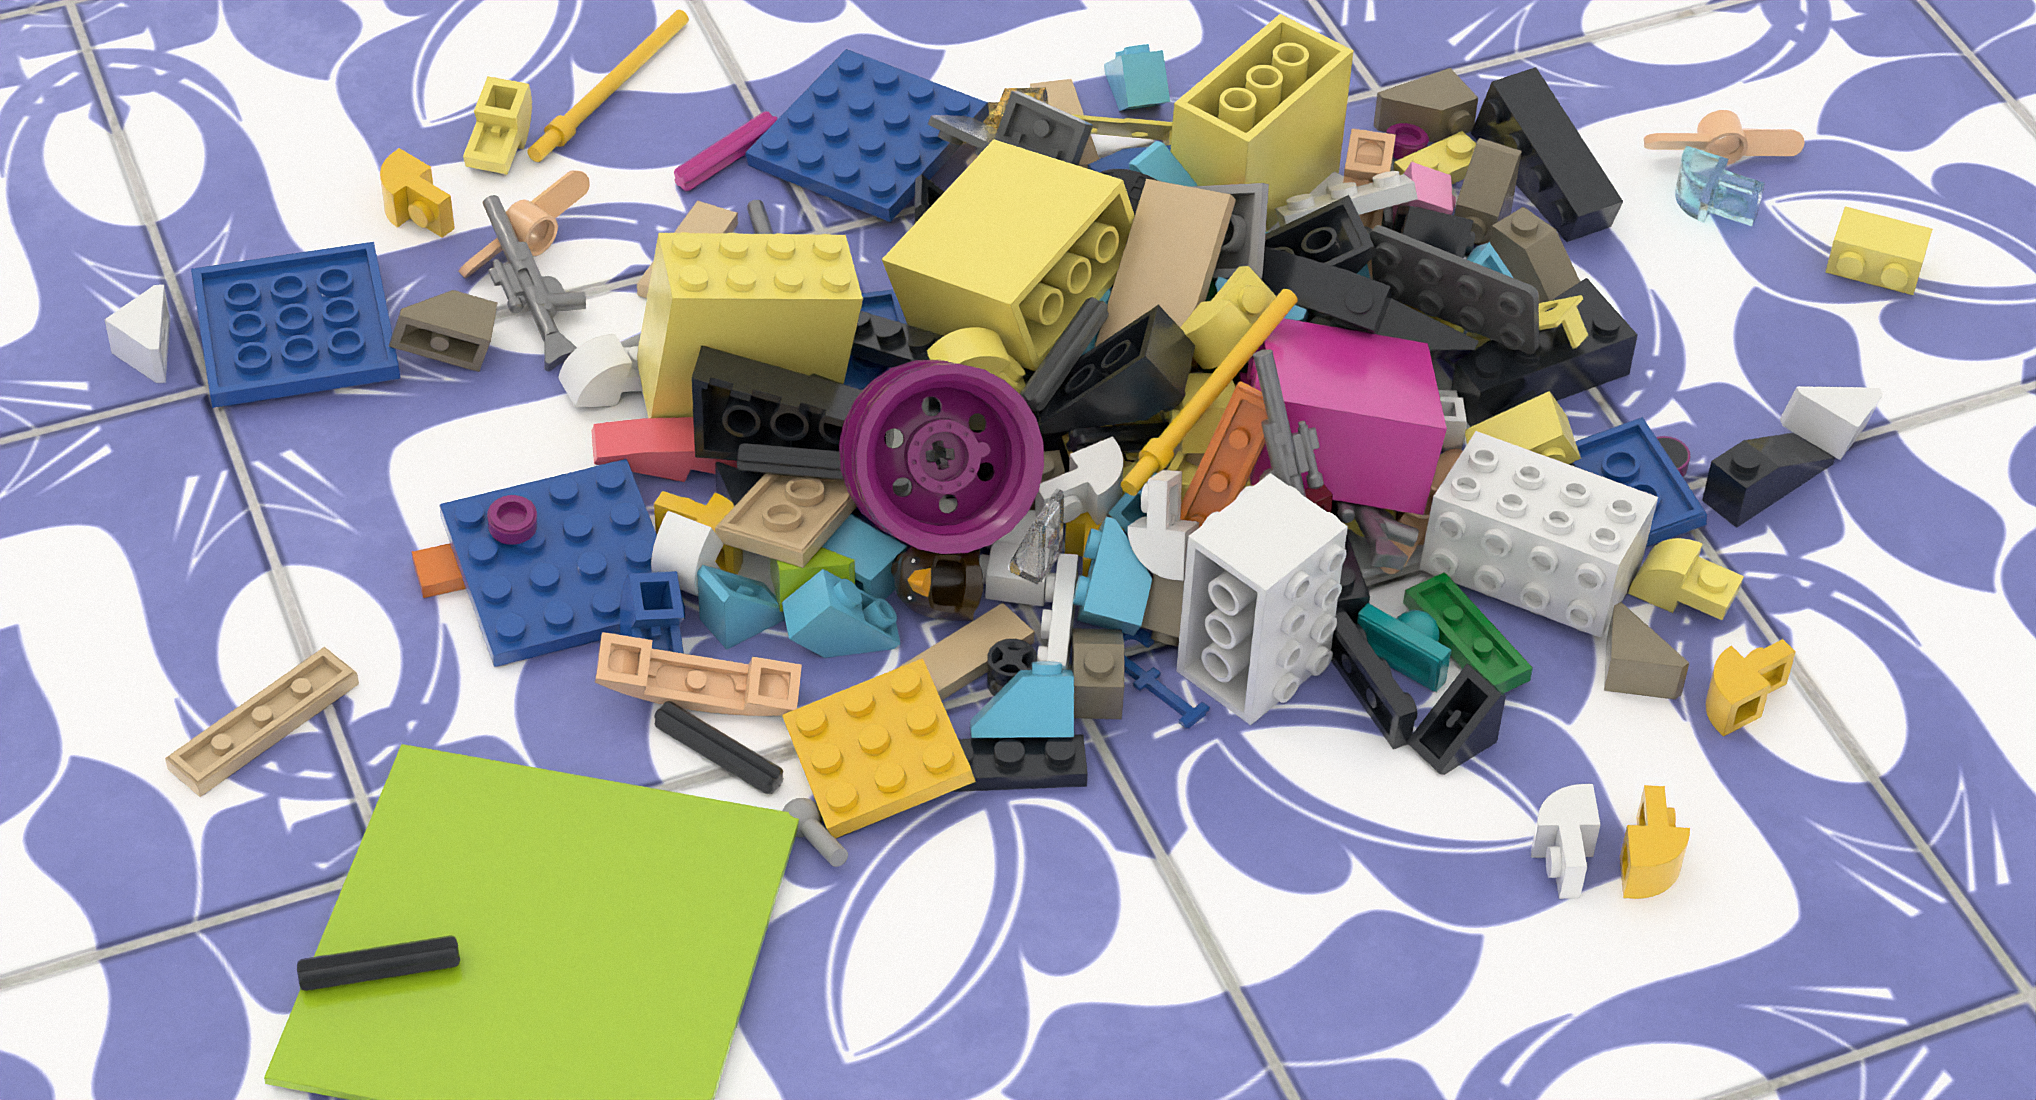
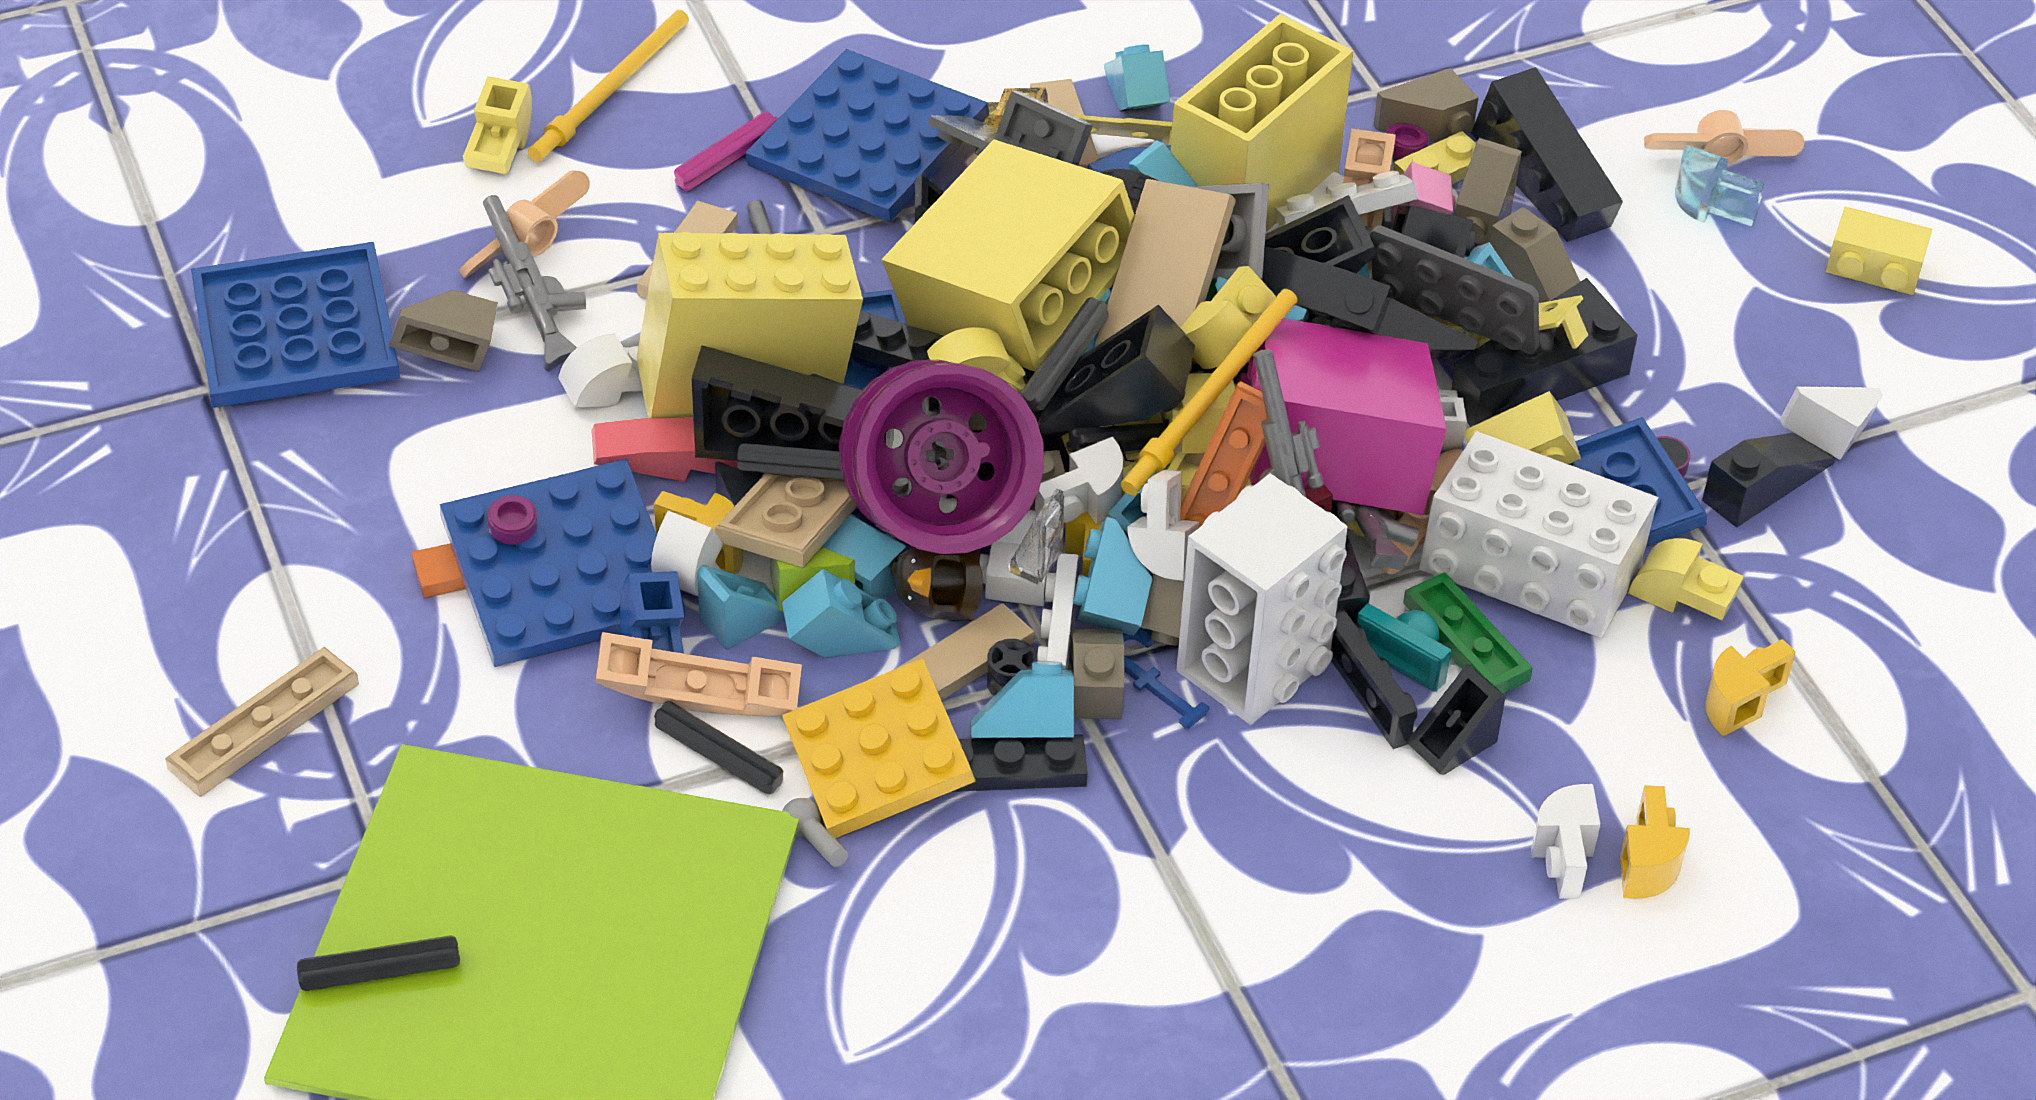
white slope [104,285,170,383] -> none
yellow brick [380,148,455,238] -> none
dark tan slope [1604,602,1689,700] -> none

